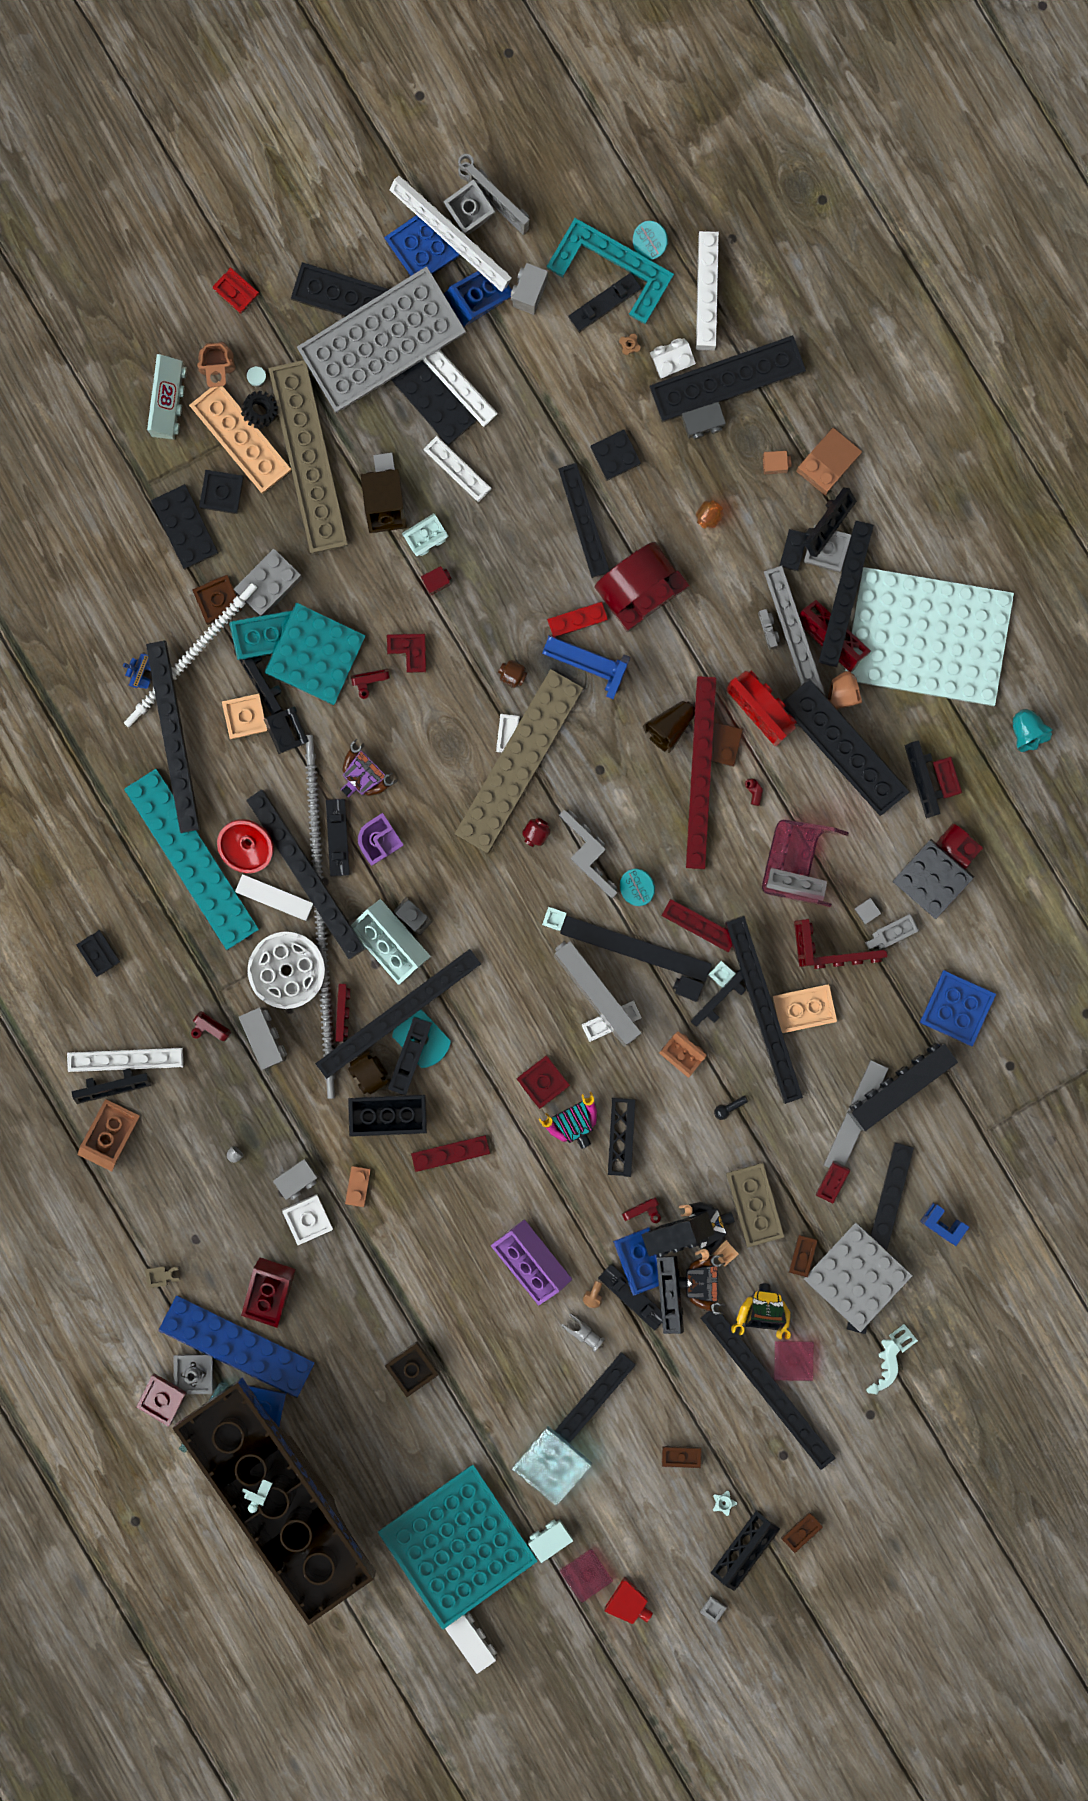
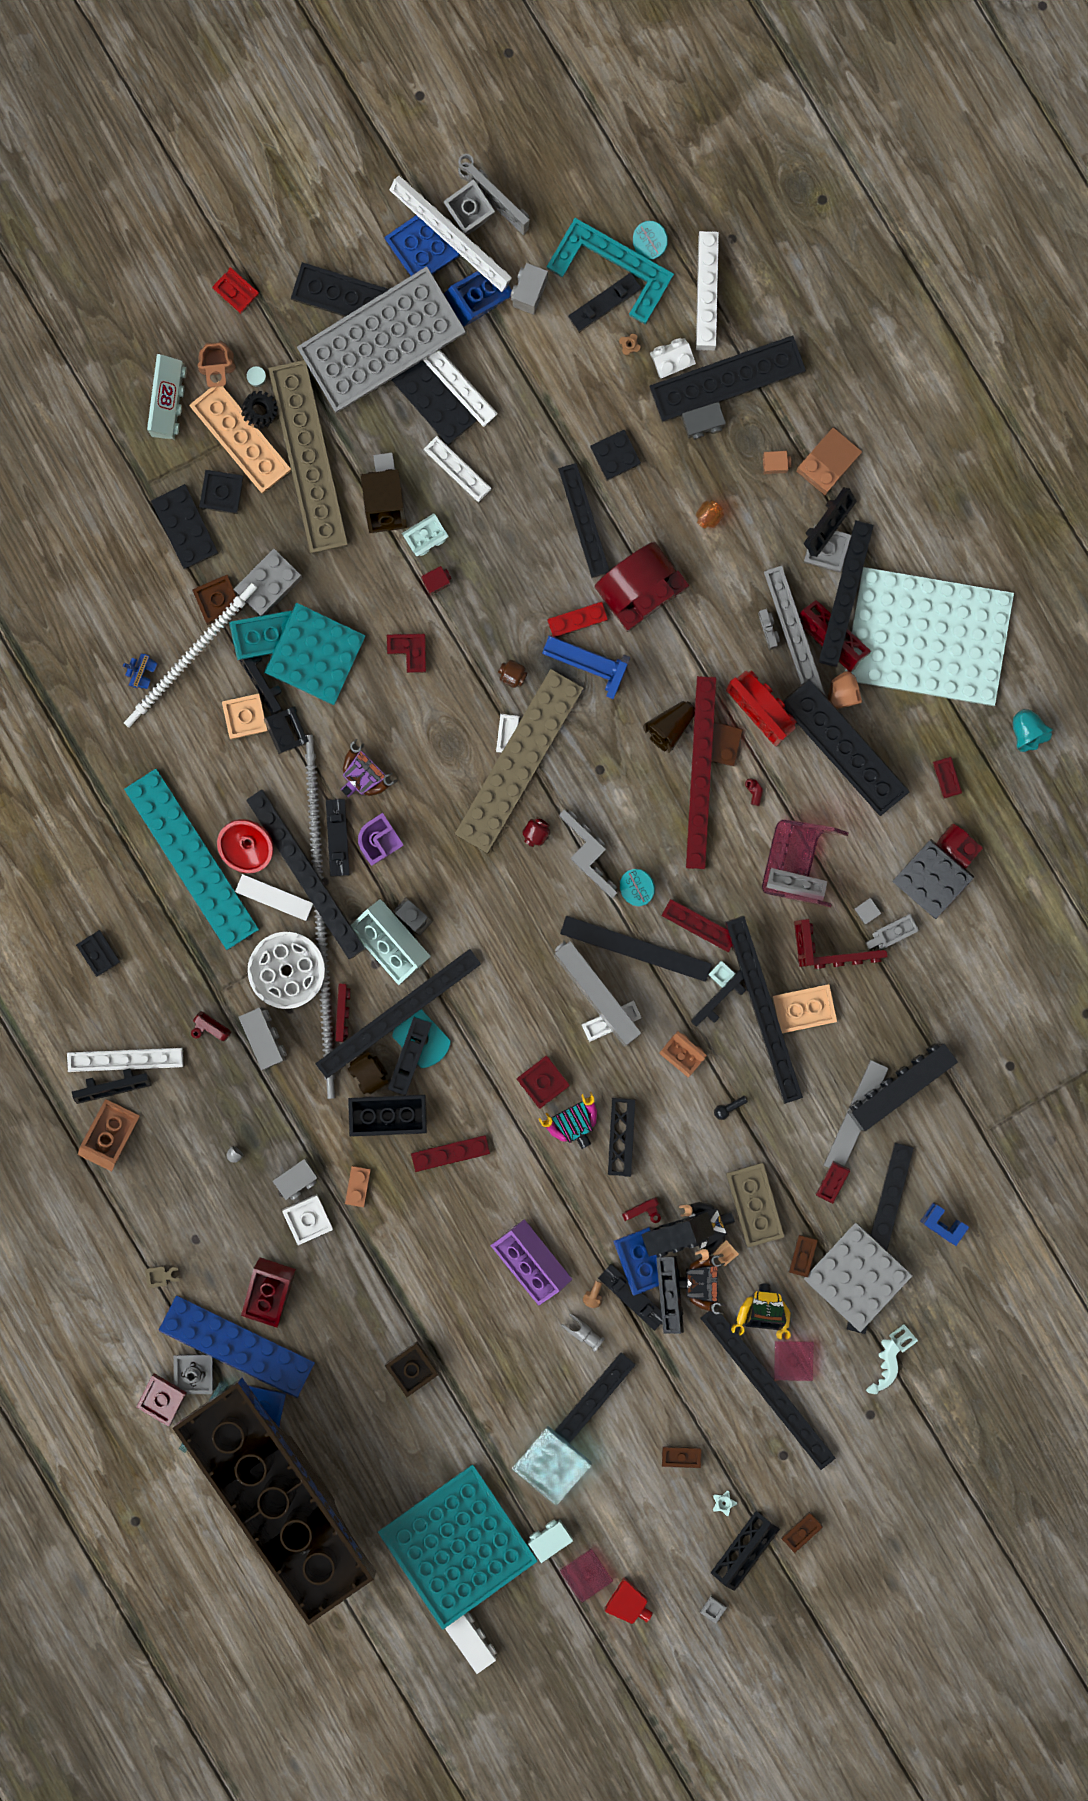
black plate [146,641,201,833] -> none
light aqua piece [242,1479,272,1513] -> none
dark red piece [351,669,390,699] -> none
light aqua tile [542,907,566,931] -> none
black brick [673,976,704,1002] -> none
black plate [779,529,807,572] -> none
black hinge [904,740,944,819] -> none
blue plate [919,970,996,1047] -> none

